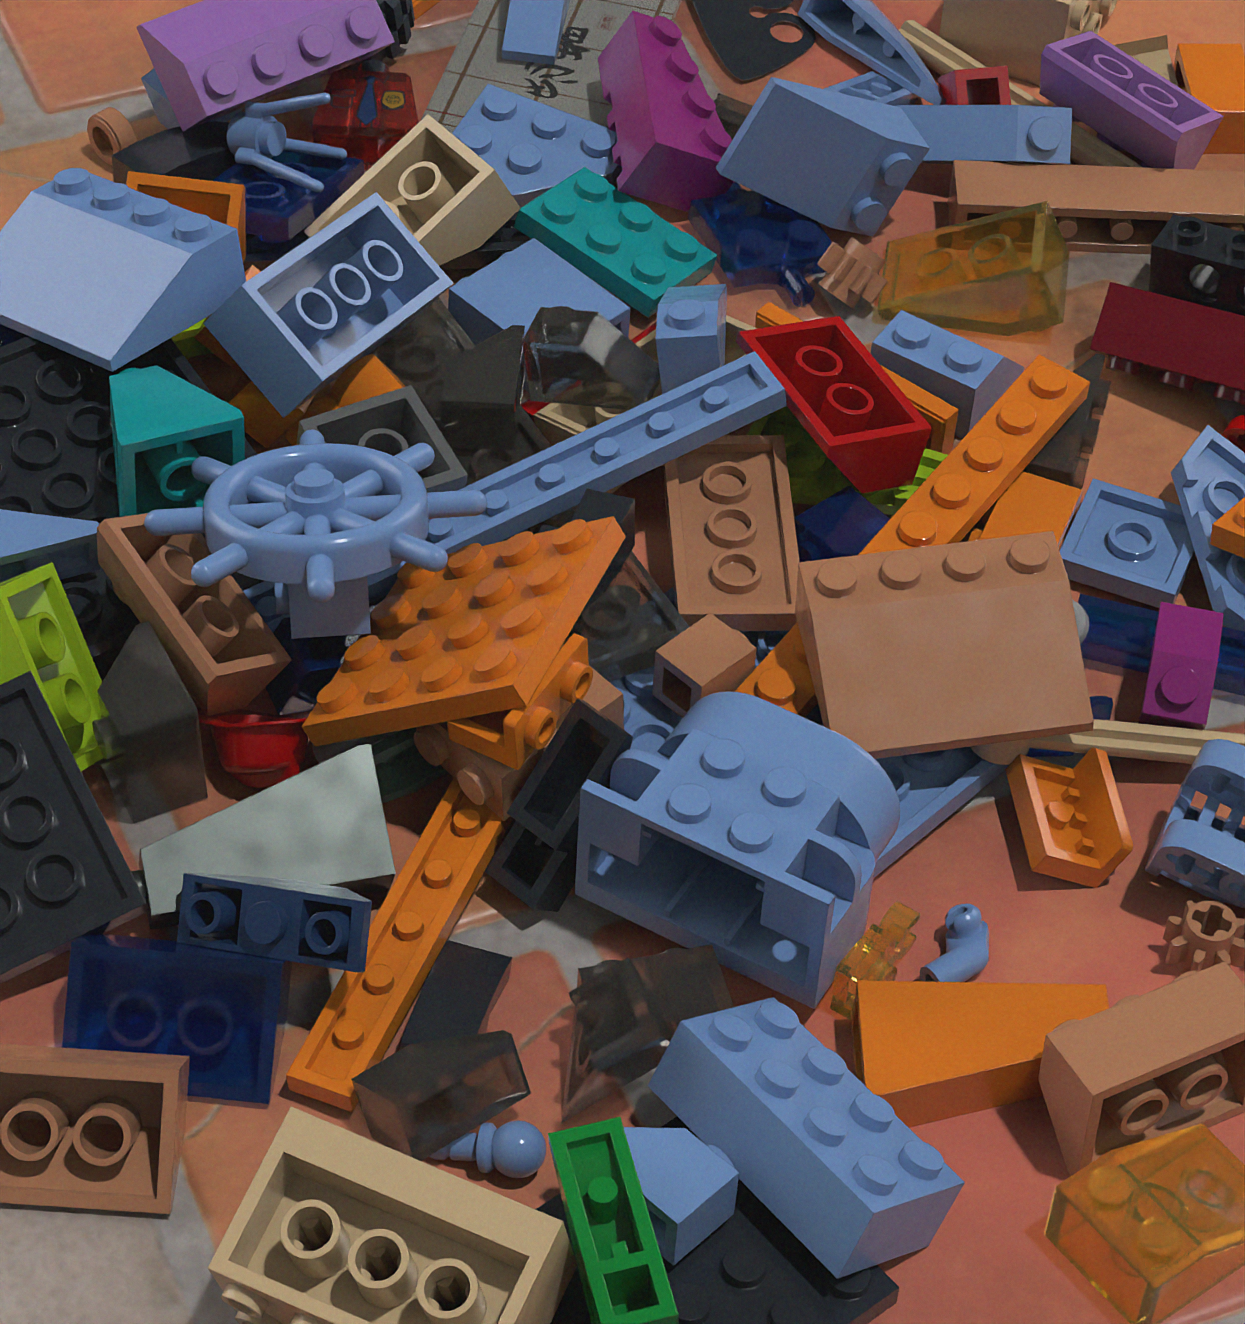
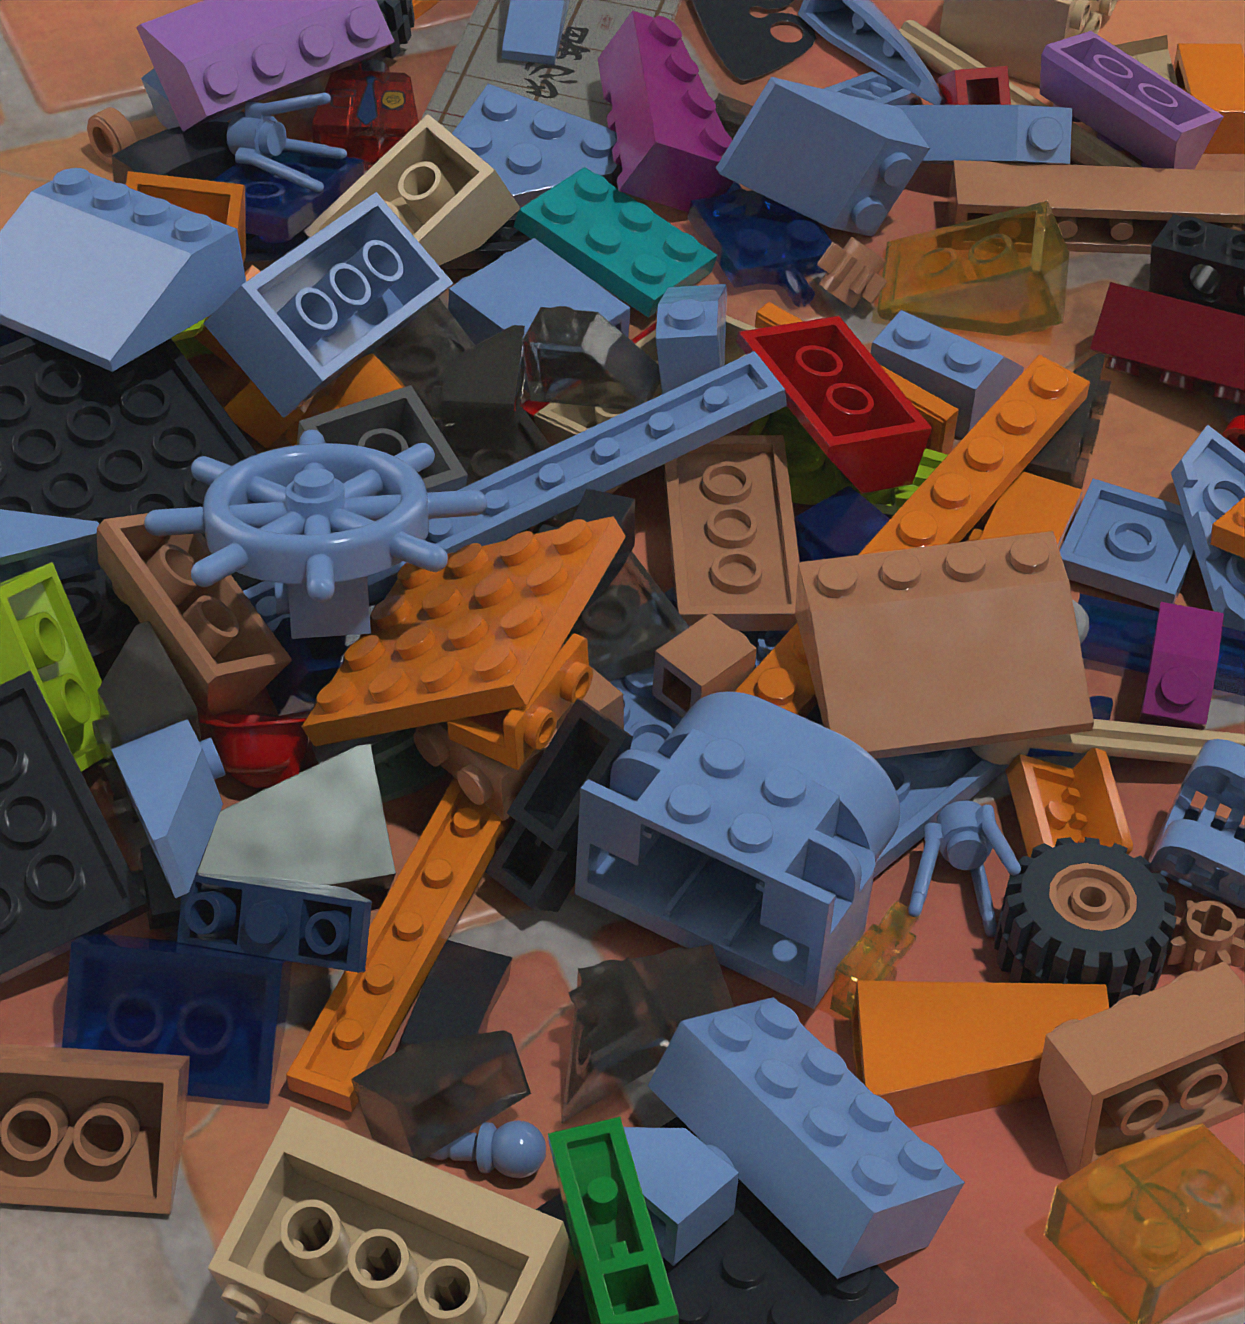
teal slope [109,365,245,517] -> none
medium blue arm [920,904,989,982] -> none
none -> medium blue slope [111,719,226,898]
none -> medium blue plant [908,800,1021,937]
none -> black wheel [994,837,1177,1008]

